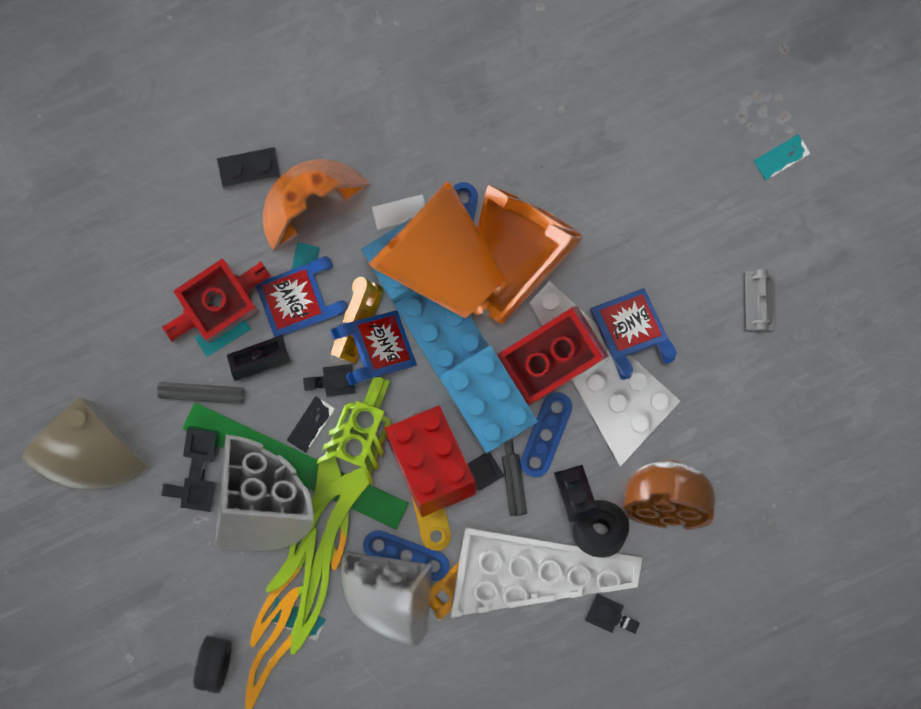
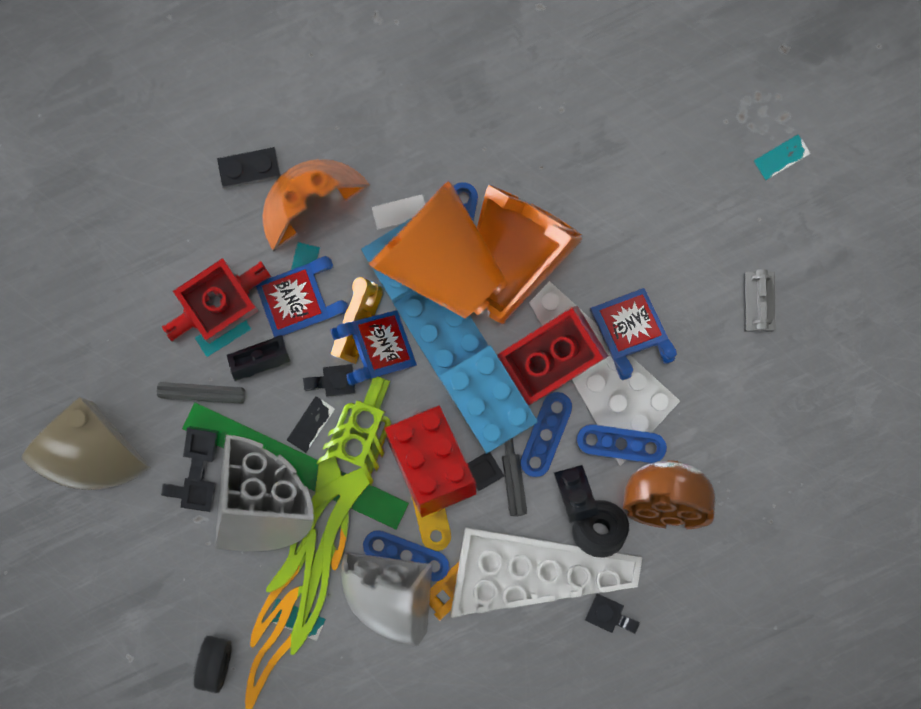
none -> blue plate [577,424,667,463]

